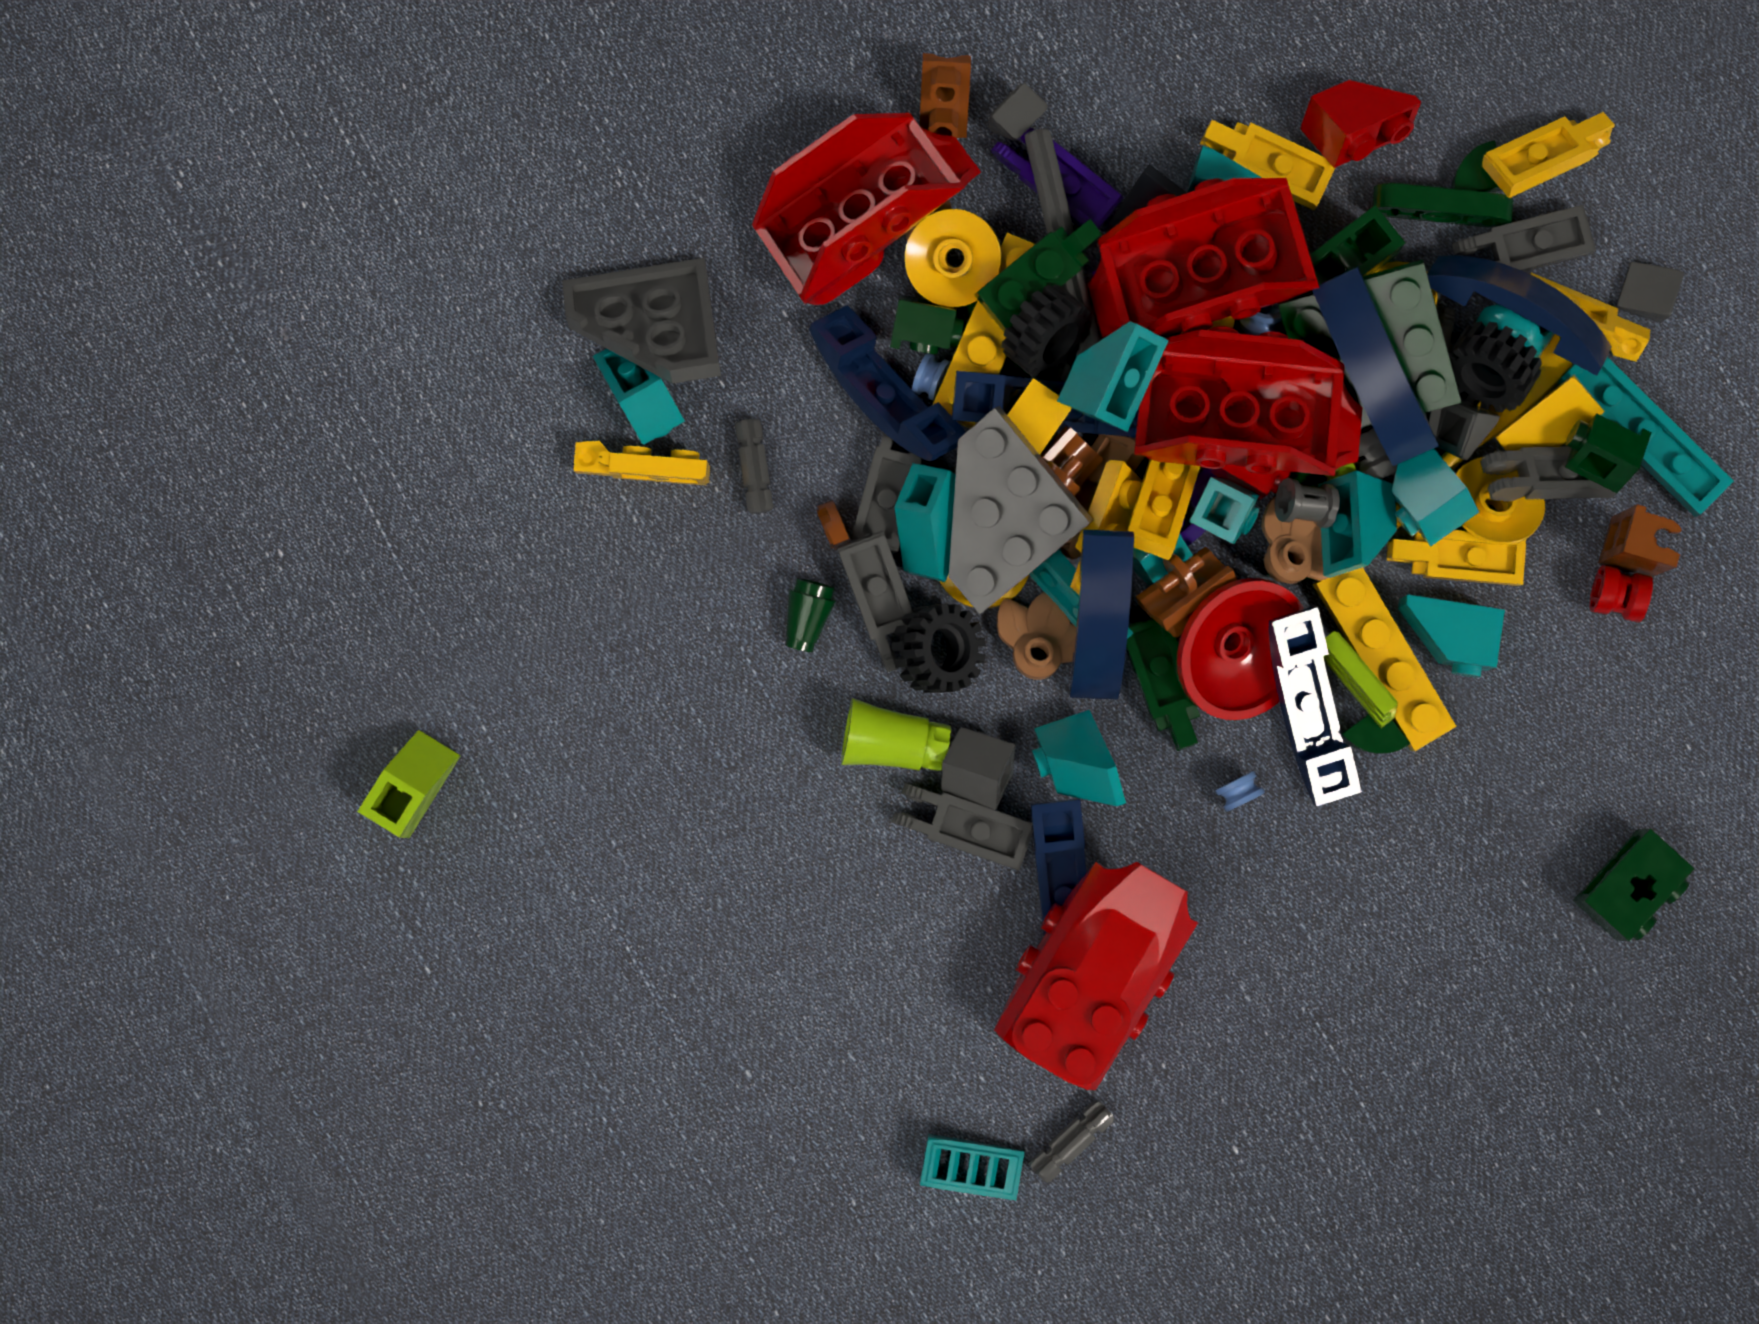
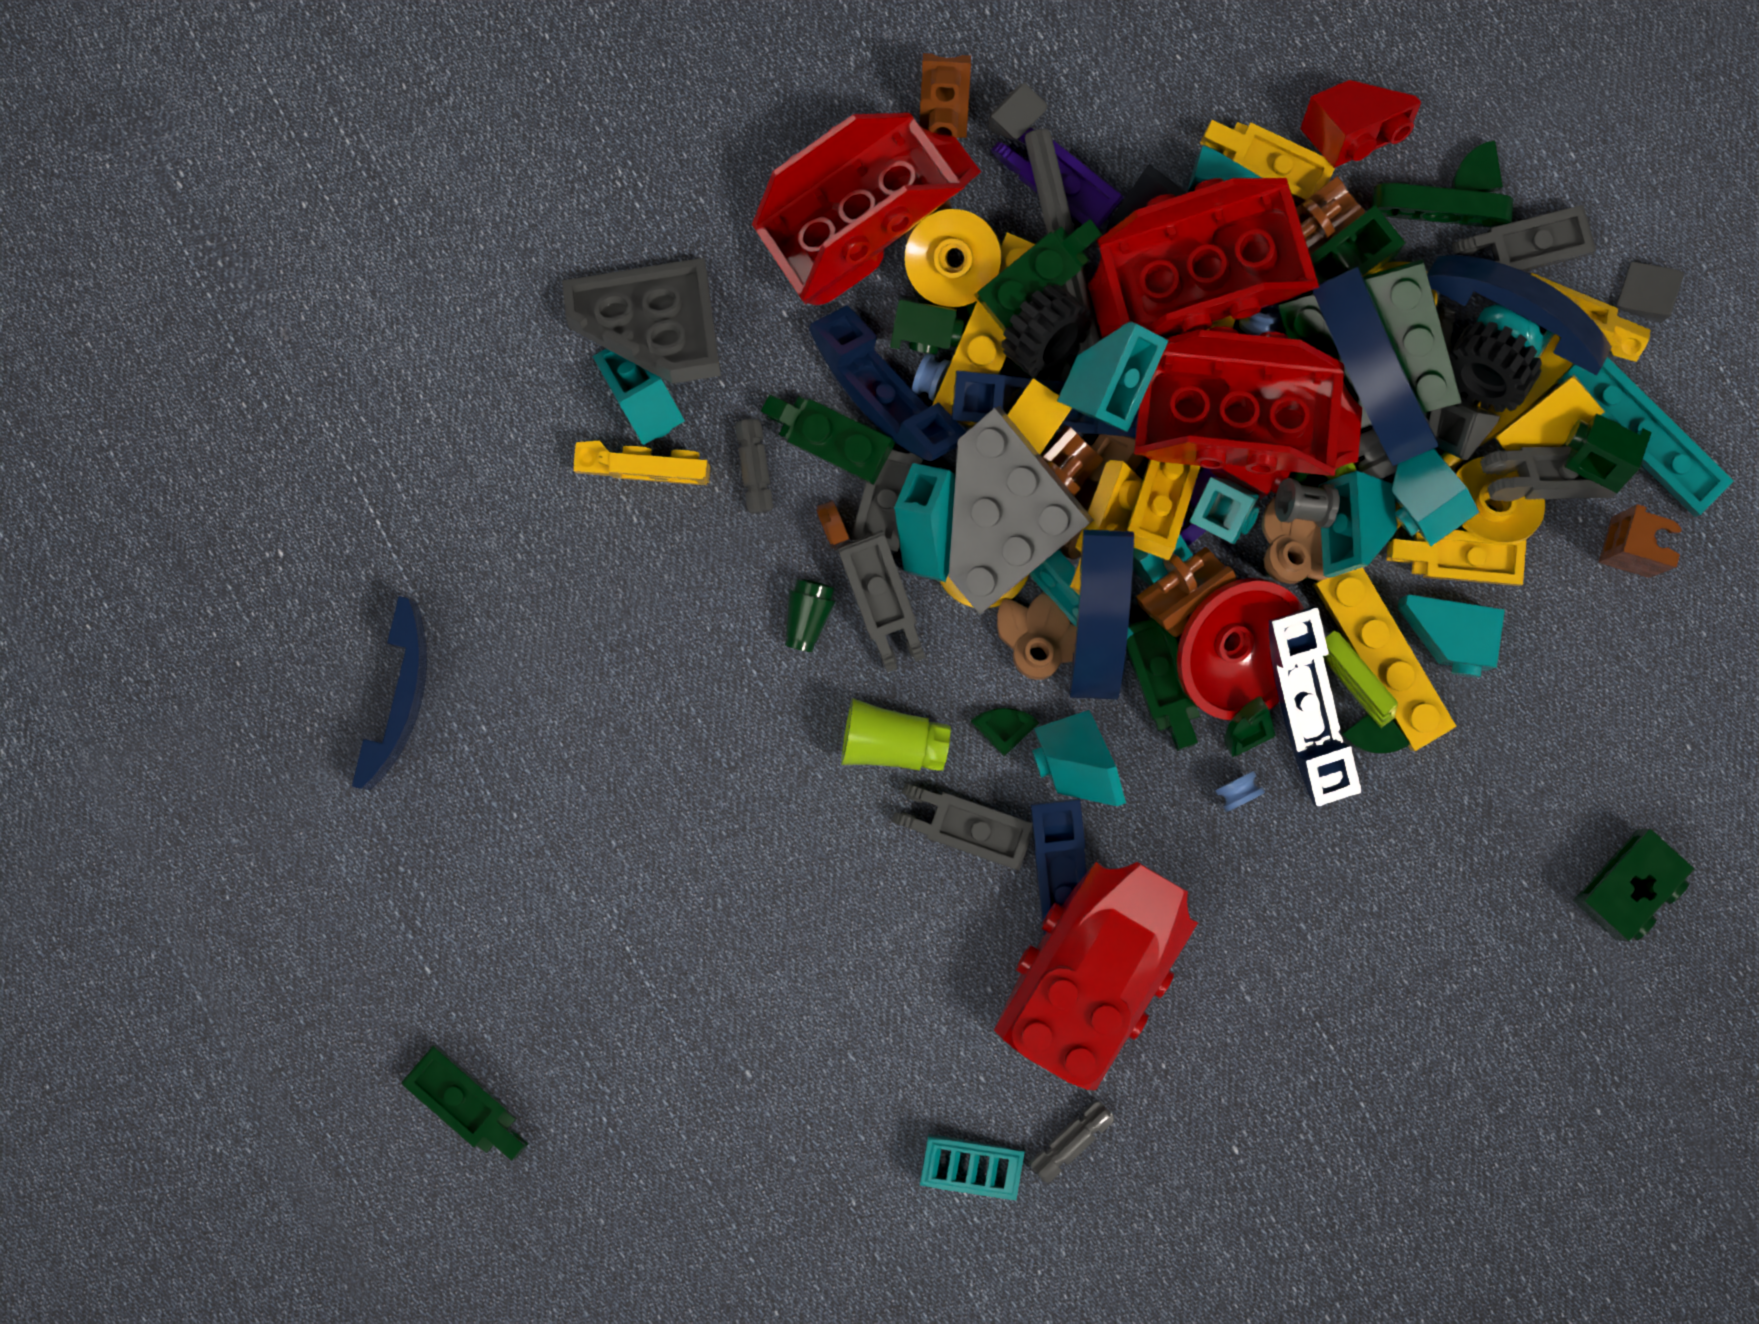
lime slope [357,730,461,838] -> none
black tyre [892,603,986,693] -> none
dark grey panel [941,728,1015,810] -> none
yellow hinge [1482,112,1615,198] -> none
red wheel [1589,565,1653,623] -> none
none -> dark blue slope [352,596,427,790]
none -> dark green hinge [401,1045,529,1161]
none -> dark green hinge [761,394,896,485]
none -> dark green tile [971,708,1039,757]
none -> dark green tile [1224,696,1276,757]
none -> dark orange hips [1296,176,1365,254]

